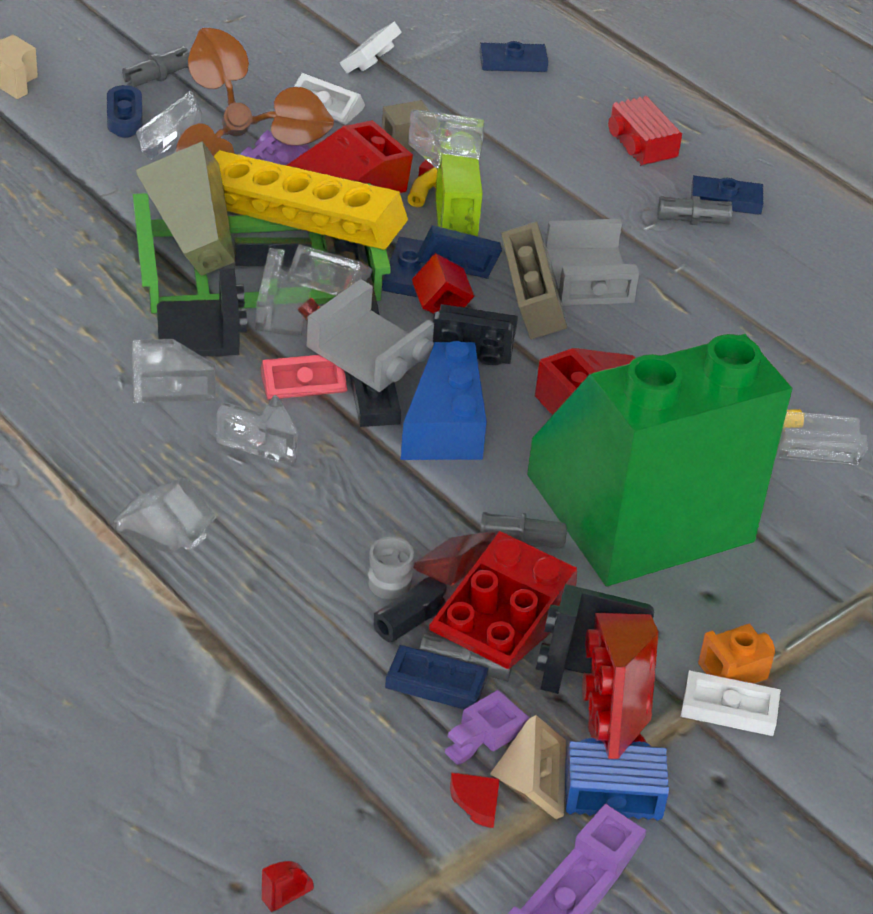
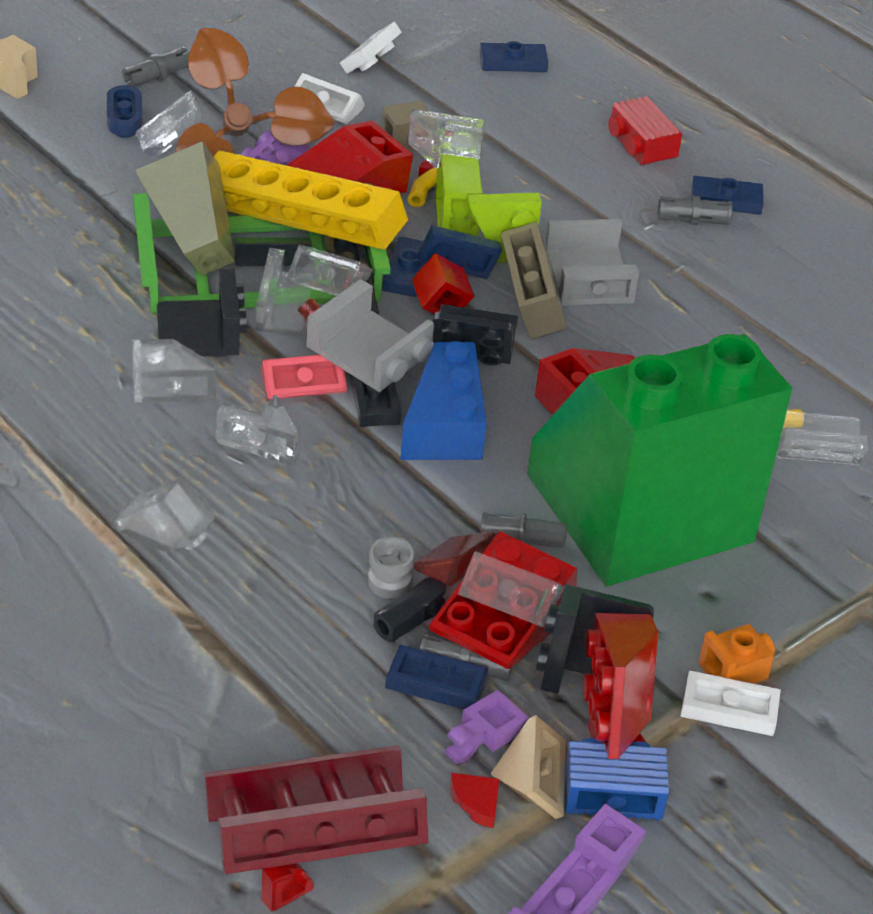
none -> dark red fence [204,745,428,875]
none -> clear slope [458,551,564,627]
none -> lime wing [468,192,542,263]

